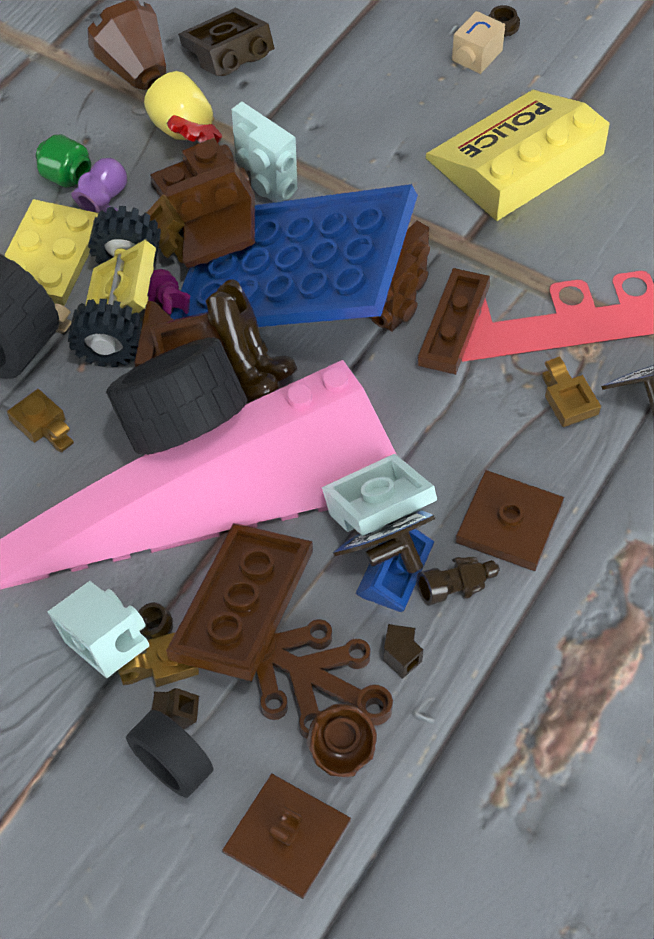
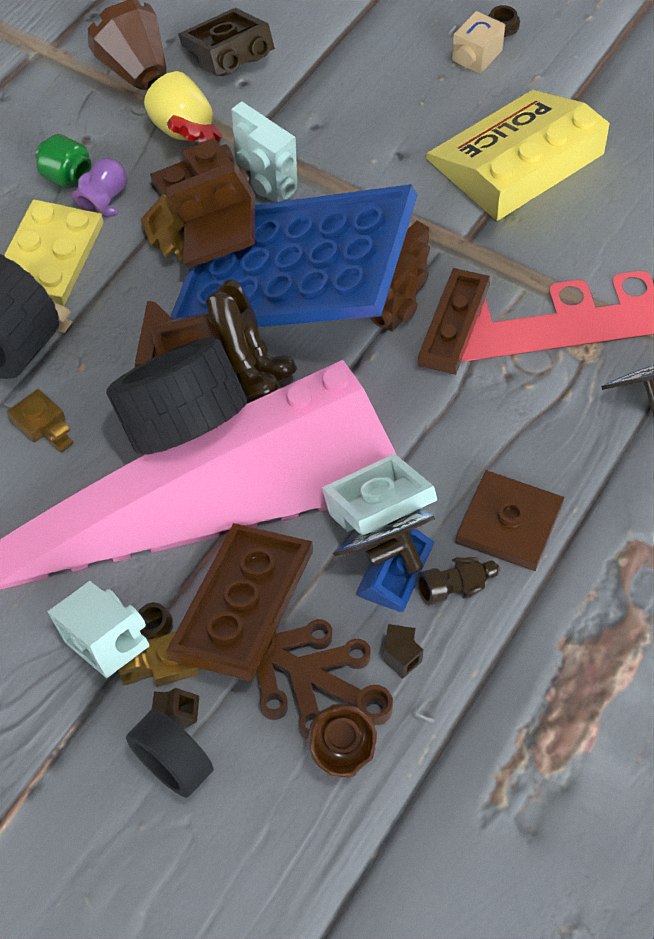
plate [68,206,161,367] -> none
magenta piece [147,269,190,315] -> none
reddish brown piece [222,773,351,899] -> none
pearl gold plate [542,356,601,427] -> none

